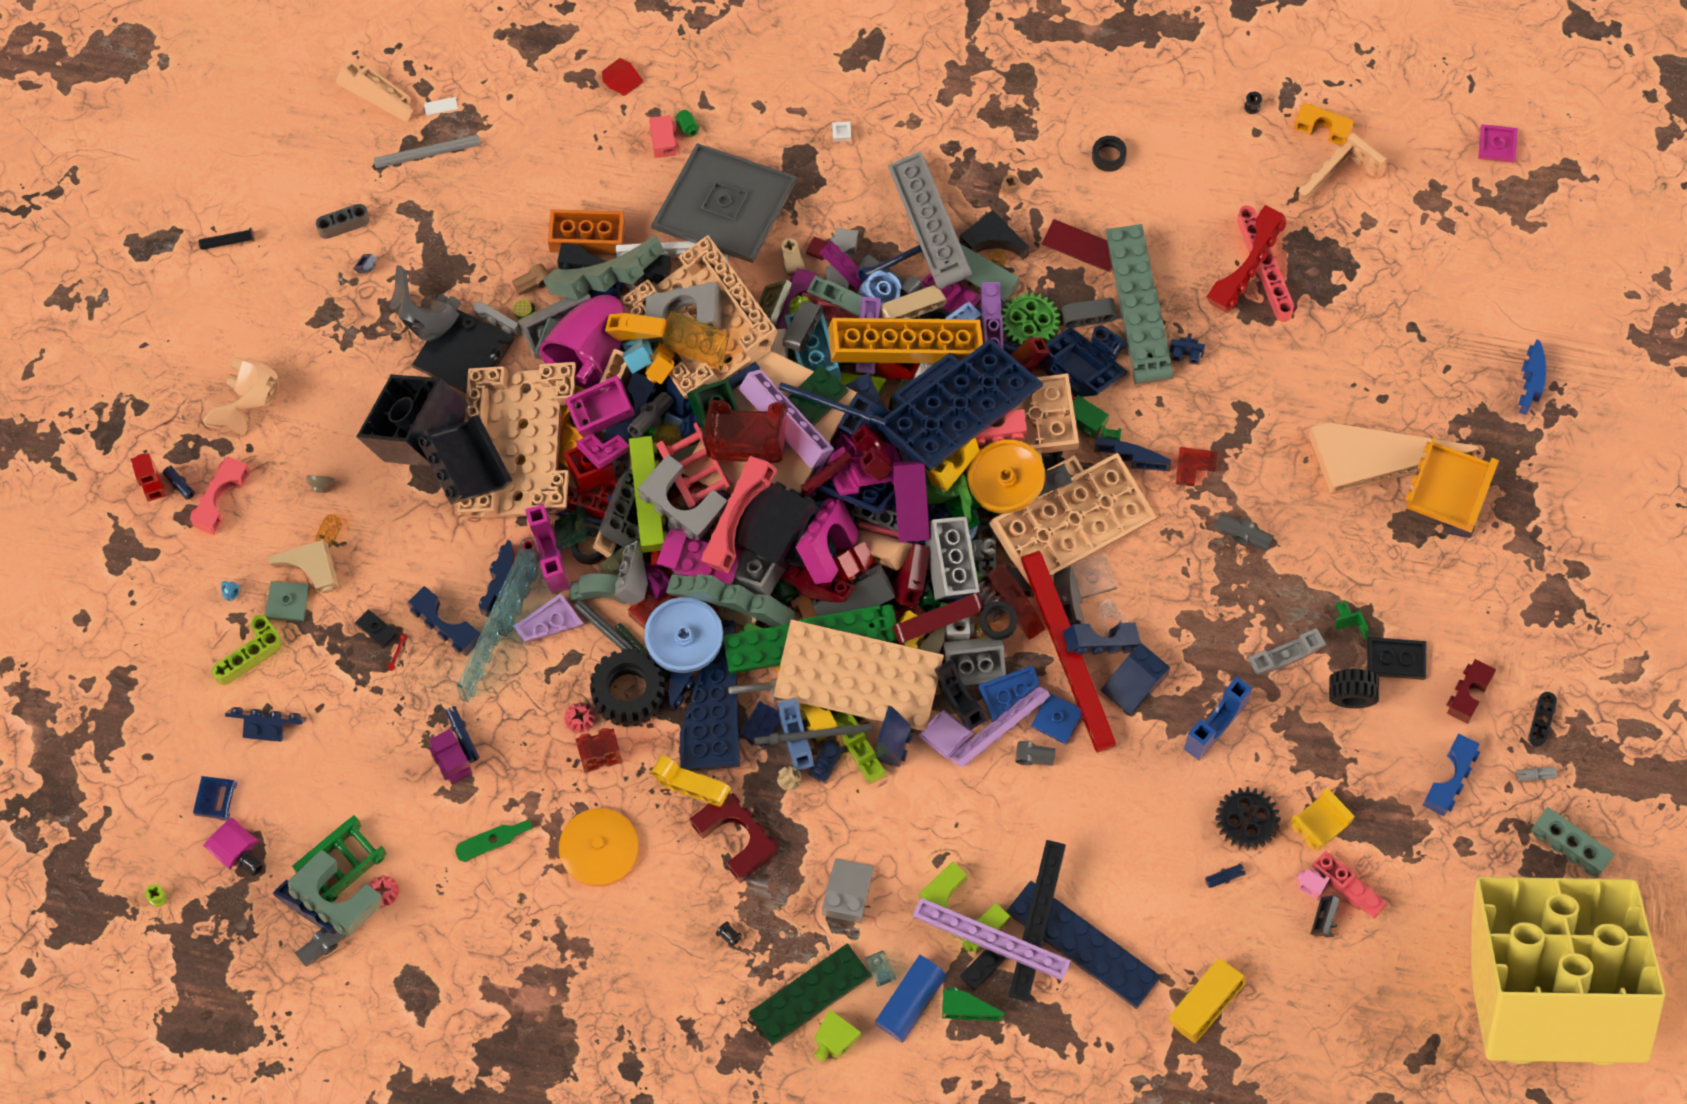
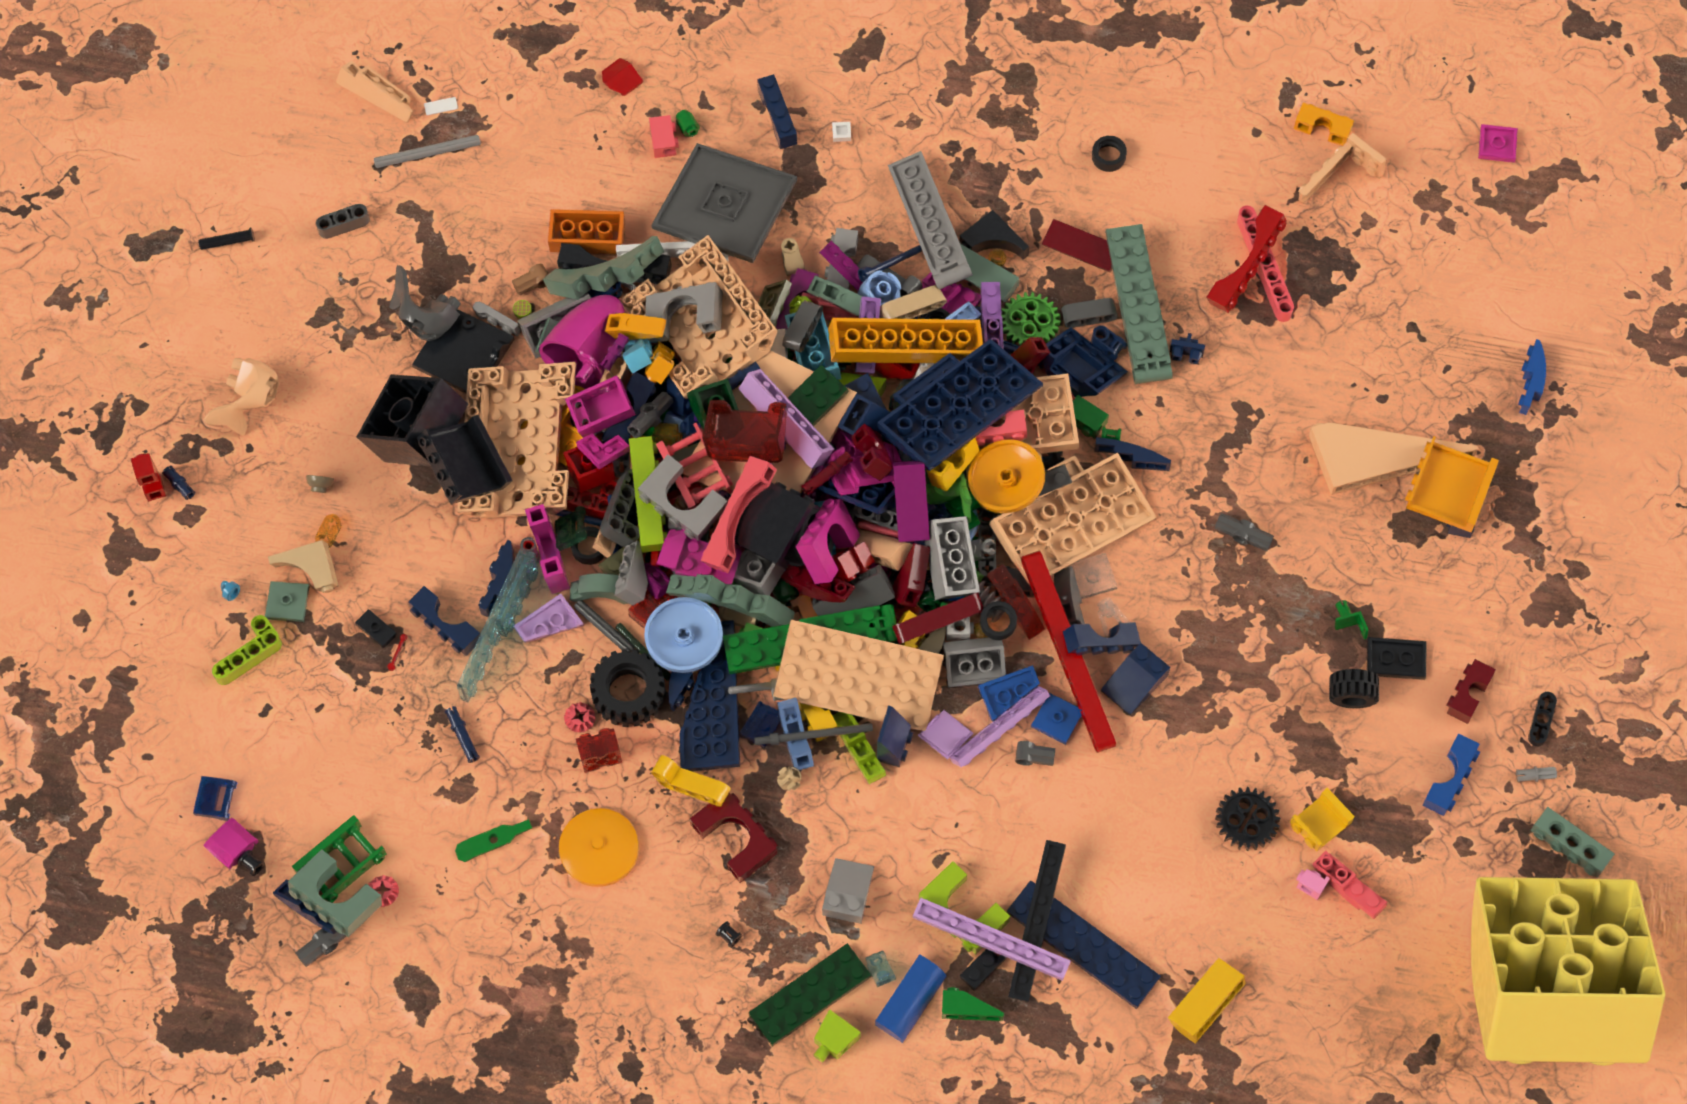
lime bush [145,884,167,907] -> none
coral arch [190,456,250,535] -> none
dark blue bracket [225,707,306,742] -> none
plate [353,254,377,273] -> none
magenta brick [429,729,473,785] -> none
clear yellow slope [662,311,730,370] -> none
dark blue bar [779,382,887,427] -> none
dark red tile [806,236,829,261] -> none
dark blue plate [808,740,844,783] -> none
black arch [935,660,987,731] -> none
medium nougat bush [1002,175,1019,193] -> none
clear red plate [1175,447,1218,487] -> none
blue arch [1184,677,1252,761] -> none
dark blue axle [1205,863,1245,888] -> none
black bush [1244,91,1262,114] -> none
light grey slope [1248,628,1326,675] -> none
black plate [1310,895,1339,938] -> none
none -> magenta pin [600,333,630,371]
none -> dark blue arch [757,74,797,149]

